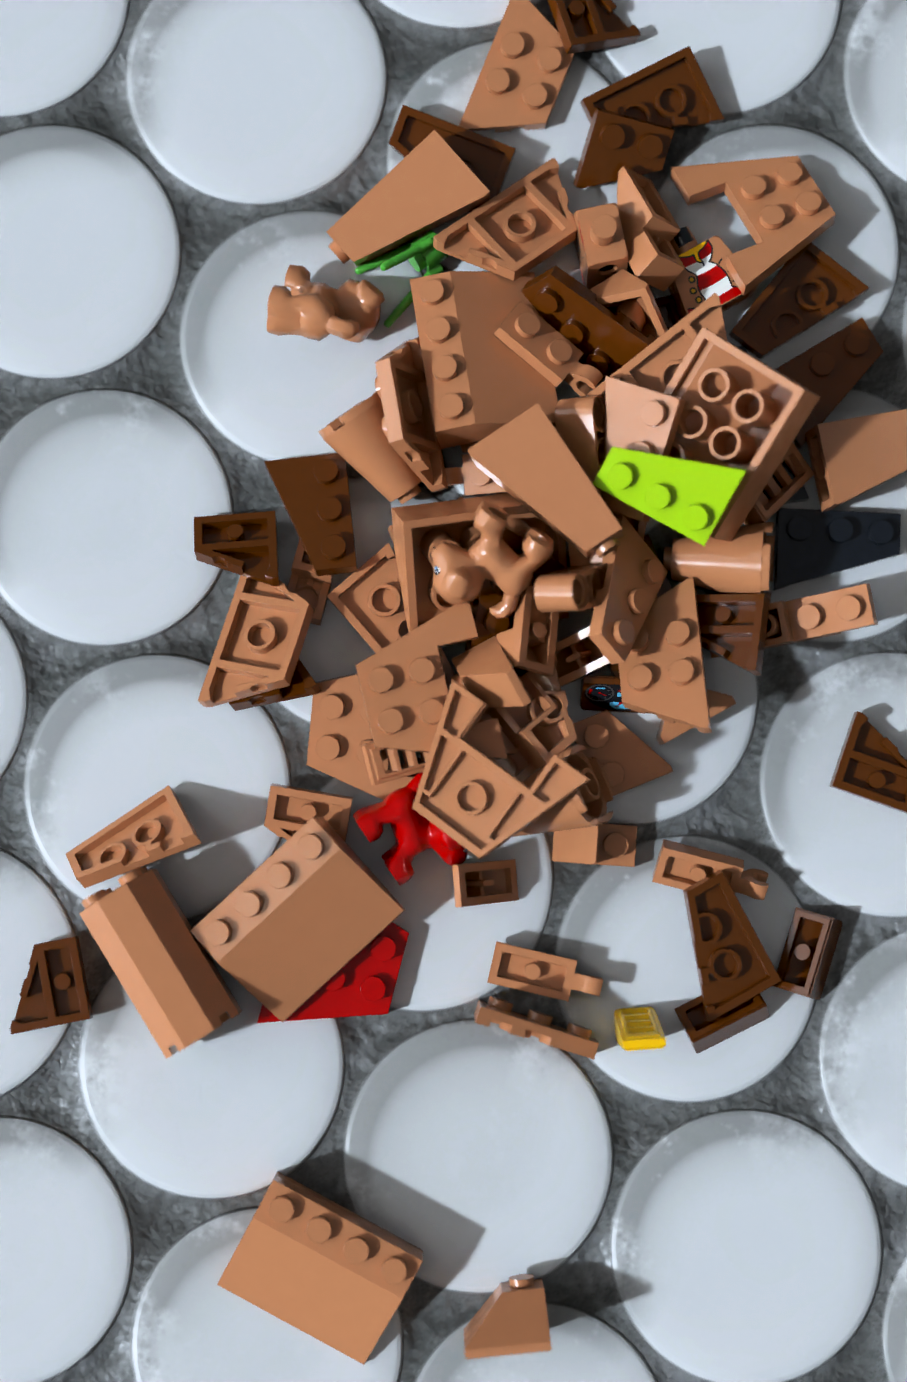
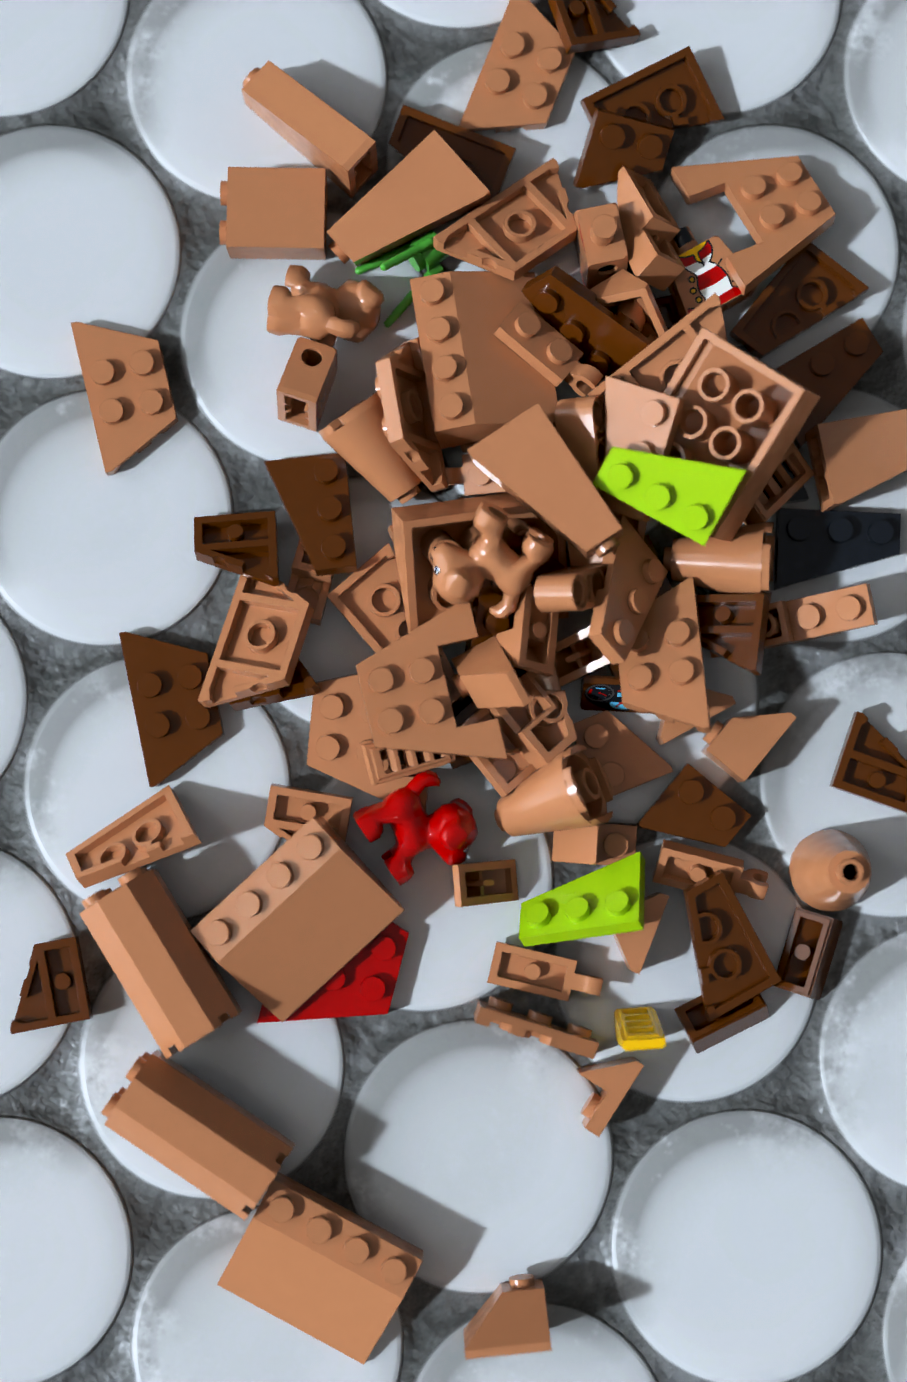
nougat wing [412,680,591,858] -> none
none -> nougat wing [71,322,178,476]
none -> nougat brick [101,1050,295,1220]
none -> reddish brown wing [119,632,225,788]
none -> nougat brick [219,167,328,260]
none -> nougat slope [241,60,378,198]
none -> nougat torso [276,334,337,432]
none -> lime wing [519,851,645,947]
none -> nougat slope [576,1057,644,1137]
none -> nougat slope [613,892,670,974]
none -> reddish brown wing [637,763,751,847]
none -> nougat slope [701,712,797,782]
none -> nougat cone [788,829,872,912]

